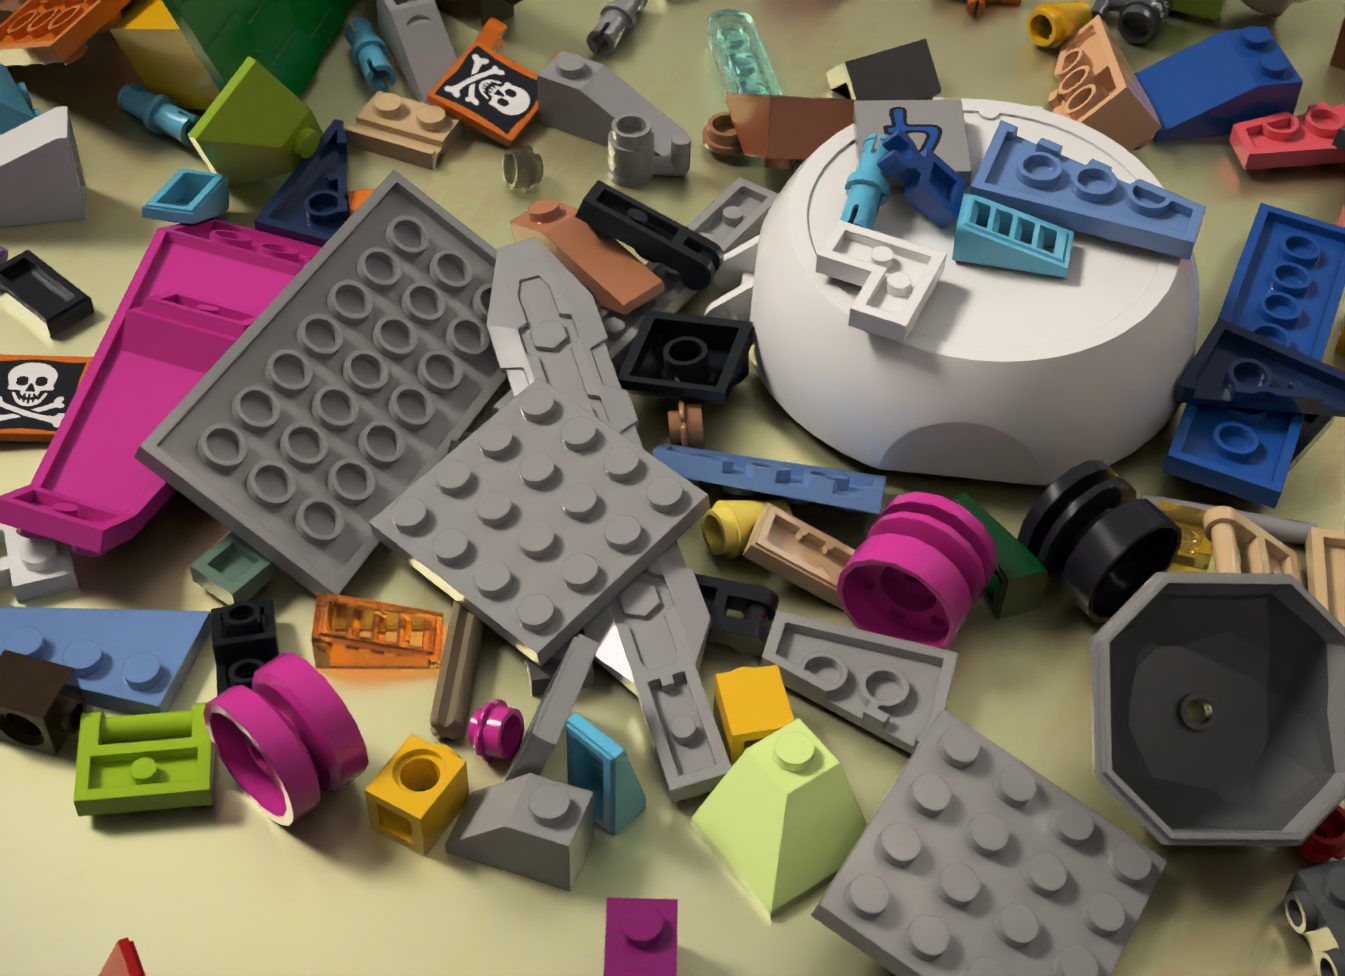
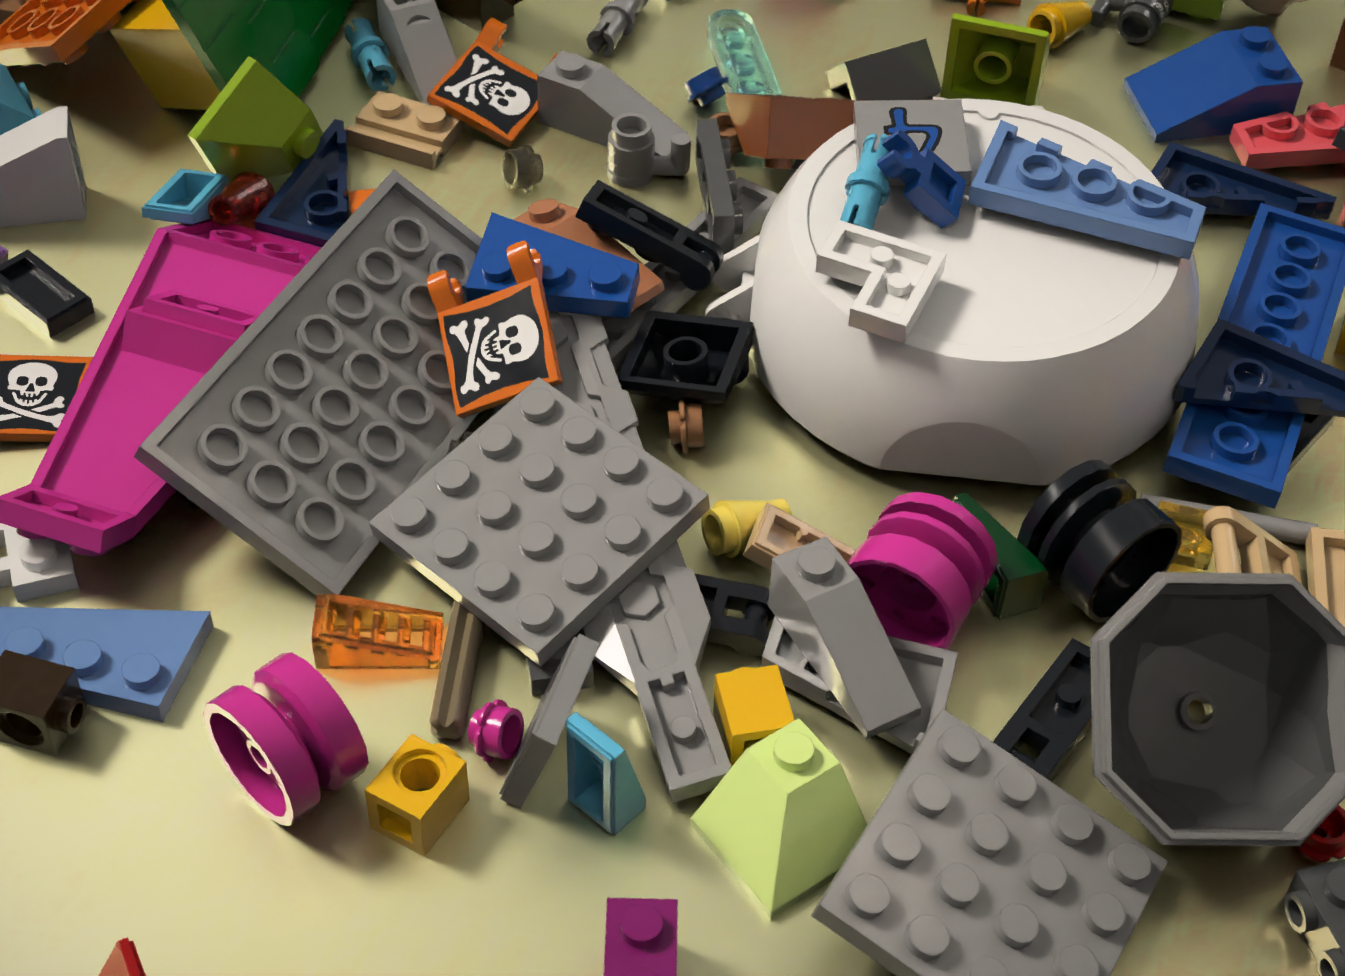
lime plate [73,702,215,817] -> none
medium azure pin [117,82,201,146] -> none
sand green plate [190,532,279,606] -> none
black slope [211,600,280,696] -> none
light grey slope [445,773,594,891] -> none
medium blue wing [653,443,886,514] -> none
medium azure slope [952,193,1074,278] -> none
light nougat wedge [1048,14,1162,152] -> none
none -> clear red cone [208,171,275,226]
none -> flag [427,241,563,418]
none -> blue wing [465,213,640,318]
none -> blue plate [684,66,729,108]
none -> dark grey plate [695,118,743,254]
none -> light grey slope [768,536,922,739]
none -> lime slope [940,13,1050,106]
none -> black plate [993,638,1092,782]
none -> dark blue wing [1151,141,1337,220]

